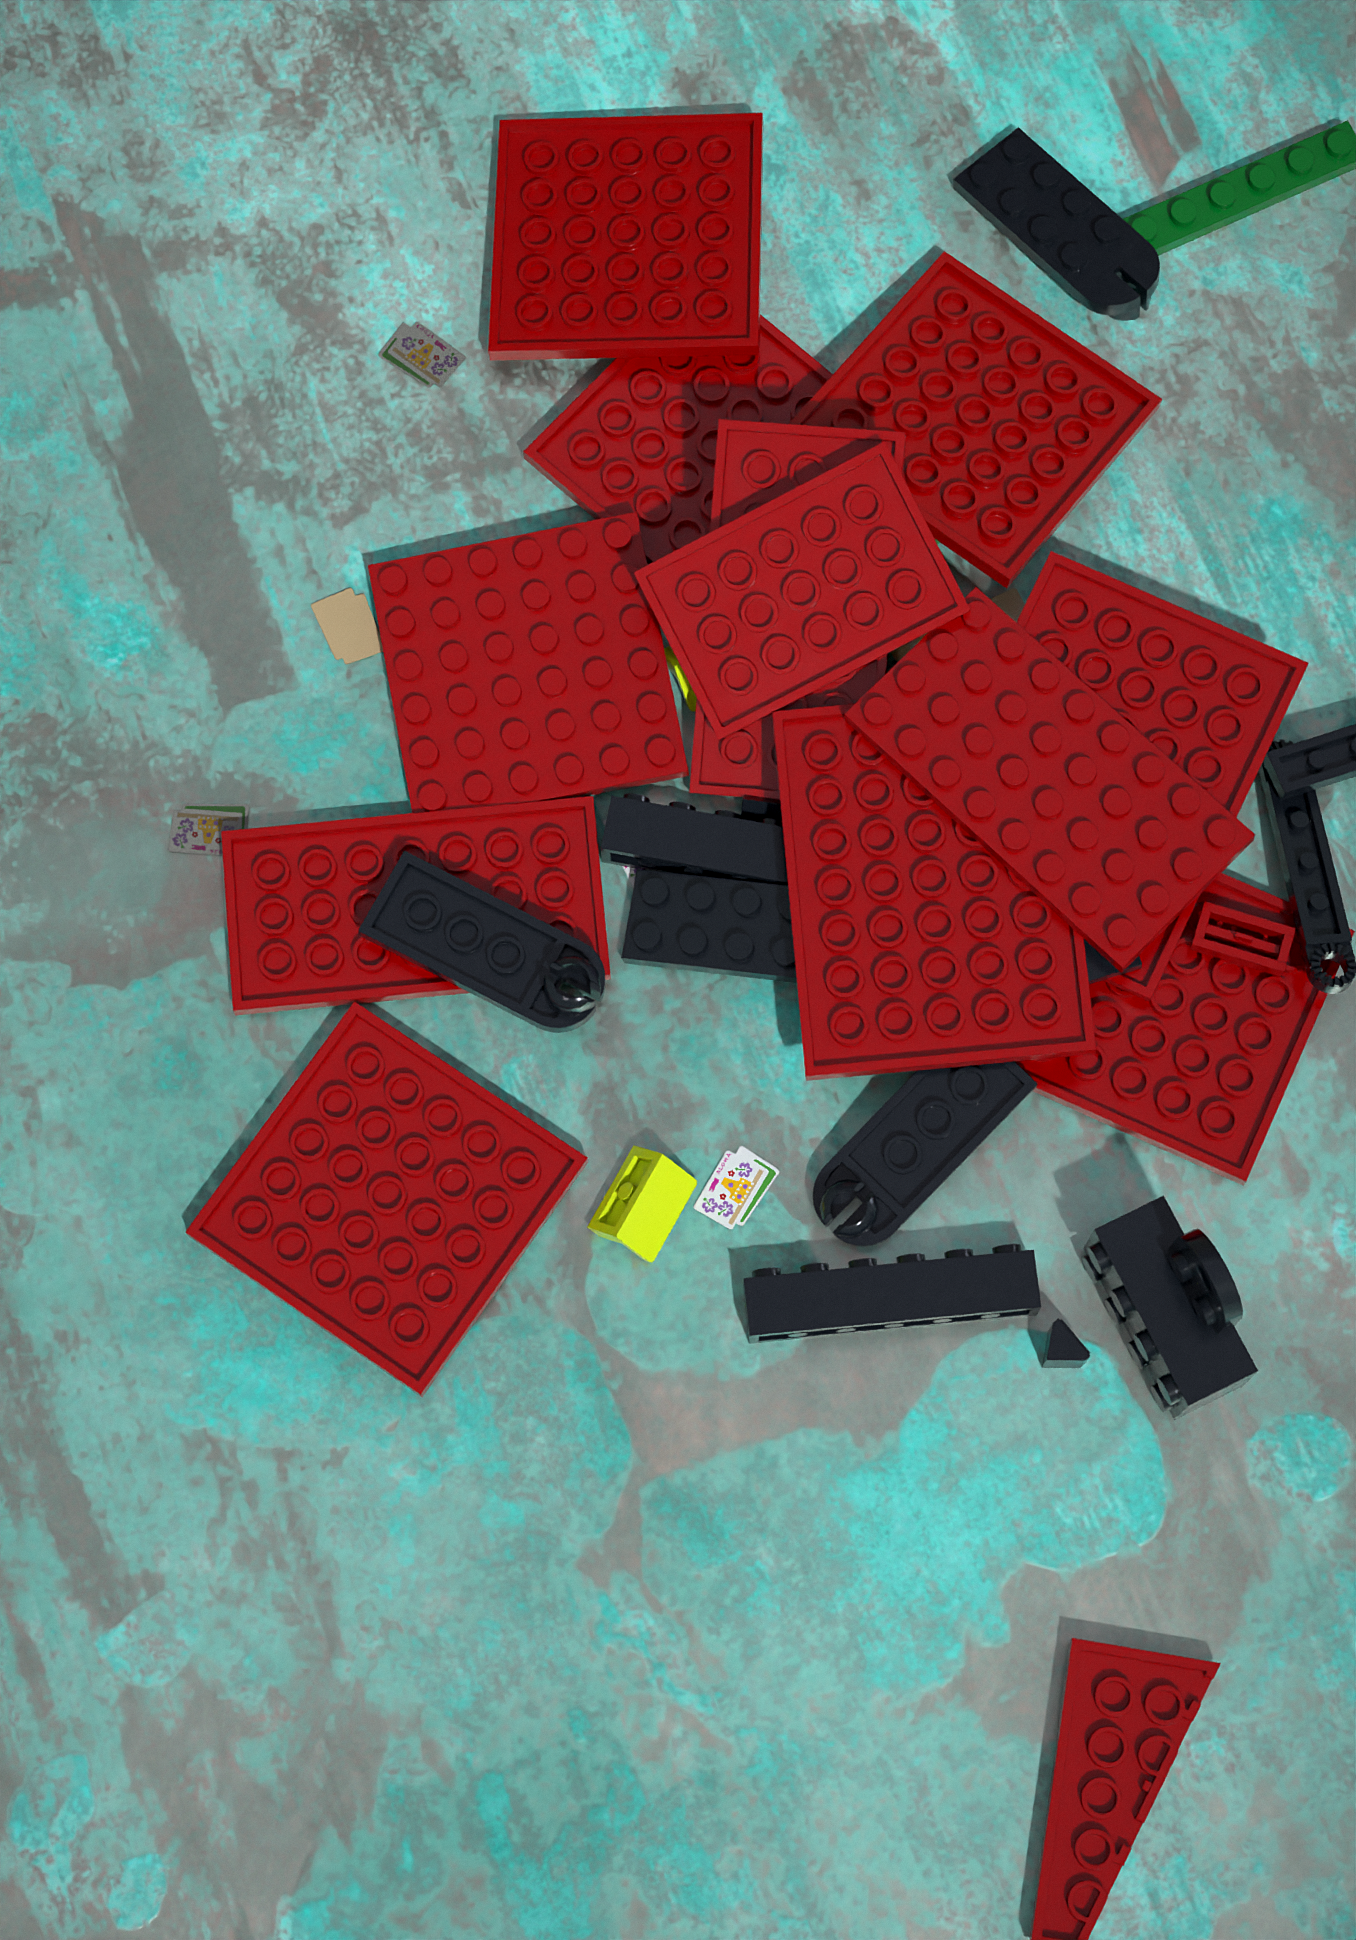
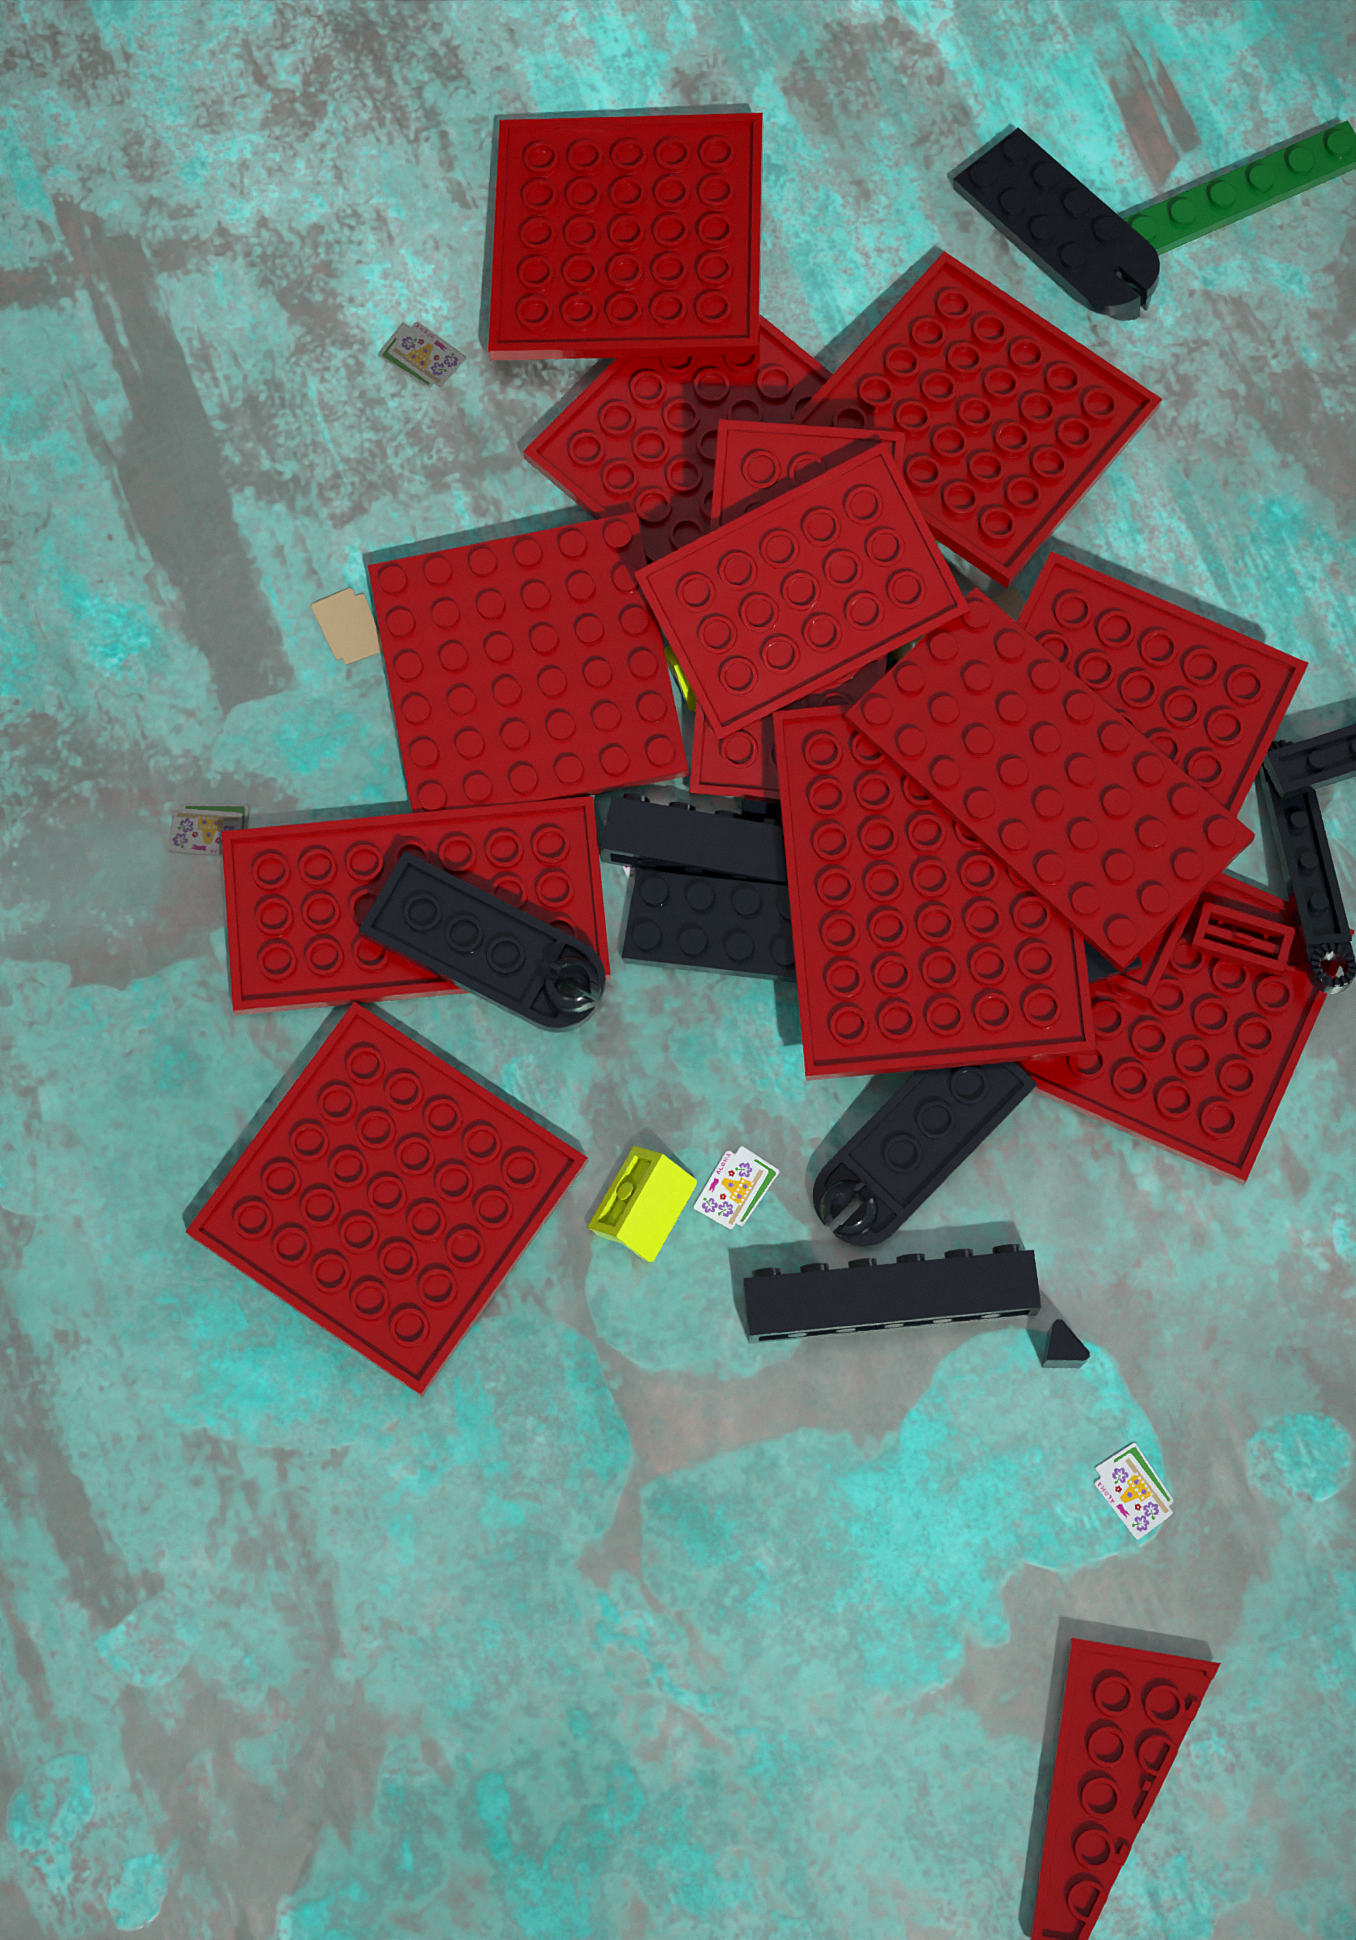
black brick [1082,1195,1258,1420] -> none
none -> white sticker [1095,1443,1174,1540]

